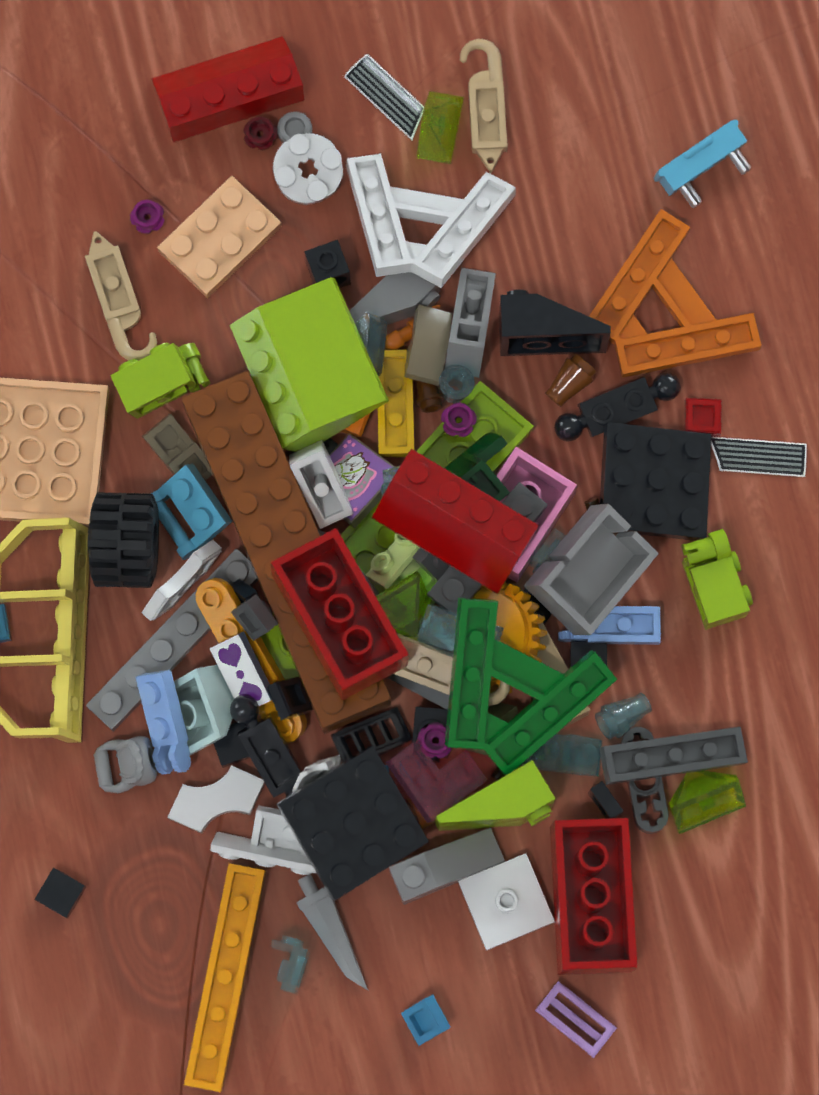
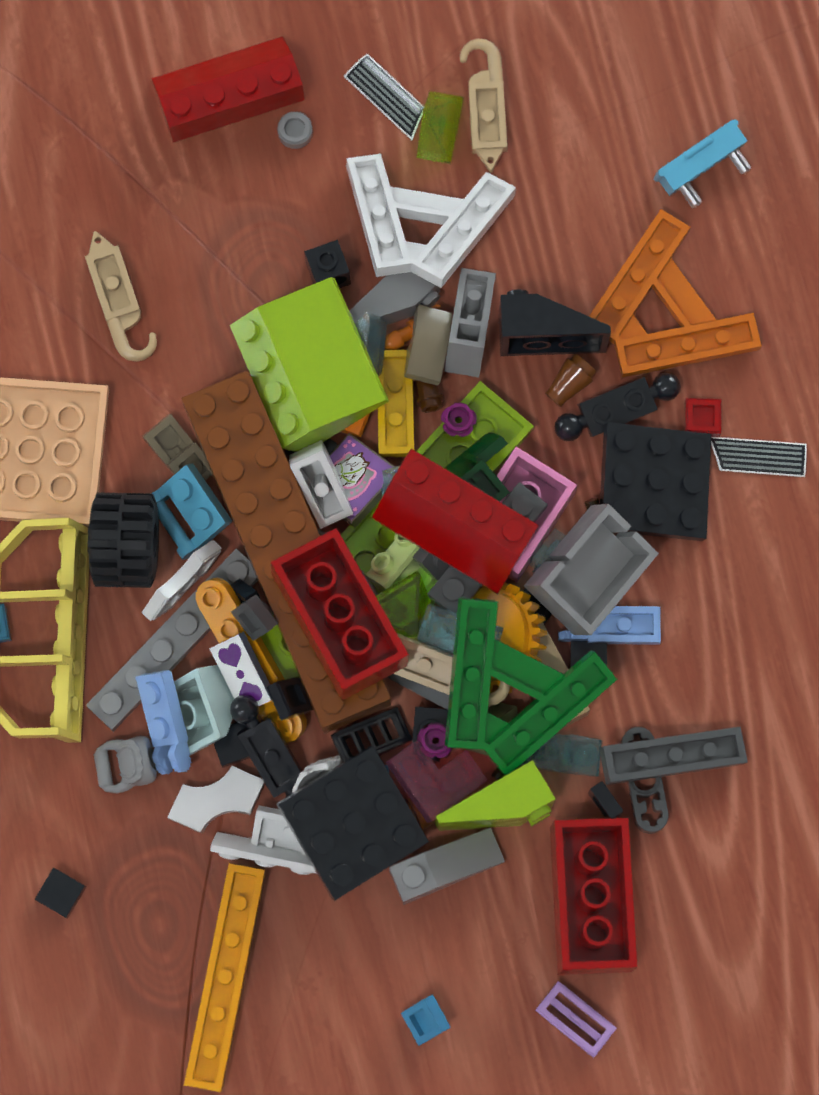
lime hinge [110,343,210,419] -> none
magenta plate [130,200,164,234] -> none
light nougat plate [157,176,282,298] -> none
dark red plate [243,116,278,150] -> none
clear light blue bracket [270,935,310,995] -> none
white plate [273,133,343,205] -> none
light grey bar [296,874,368,990] -> none
clear light blue cone [439,365,475,403] -> none
white plate [458,853,555,951] -> none
clear light blue cone [595,693,652,739] -> none
clear neon green slope [669,771,746,834] -> none
lime hinge [681,529,753,630] -> none

